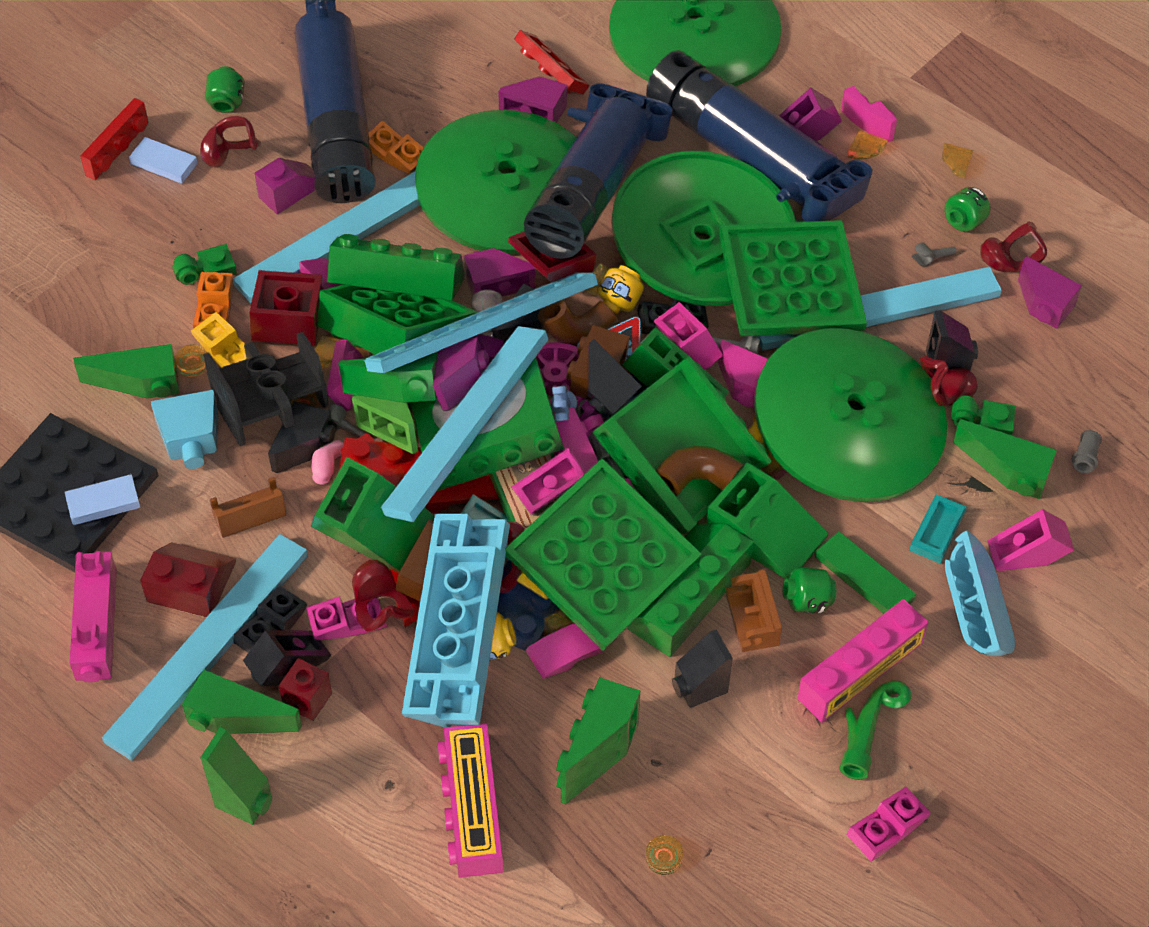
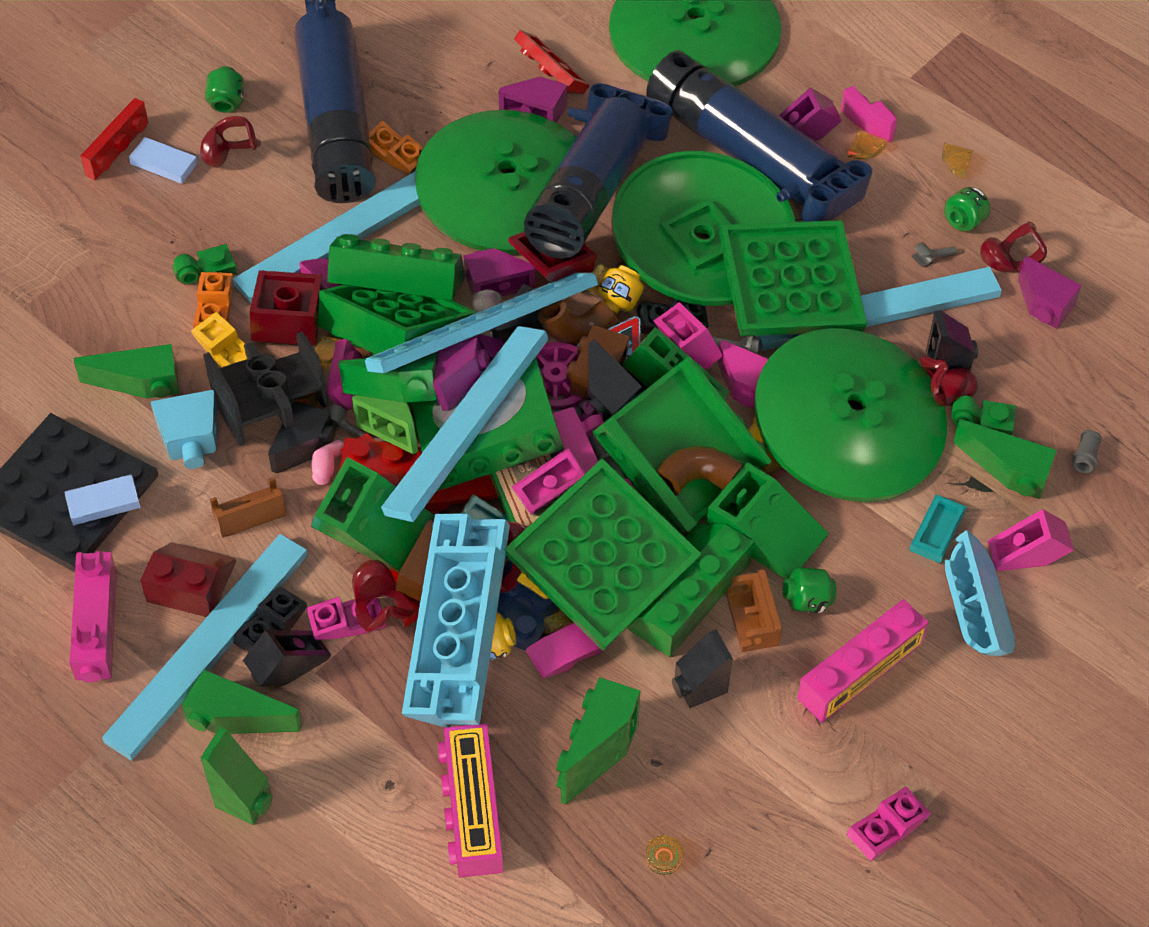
clear yellow tile [175,344,207,377] -> none
magenta slope [254,158,315,214] -> none
dark red brick [279,658,332,721] -> none
medium blue hinge [551,386,577,421] -> none
green tile [815,531,916,614] -> none
green plant [839,680,912,780] -> none

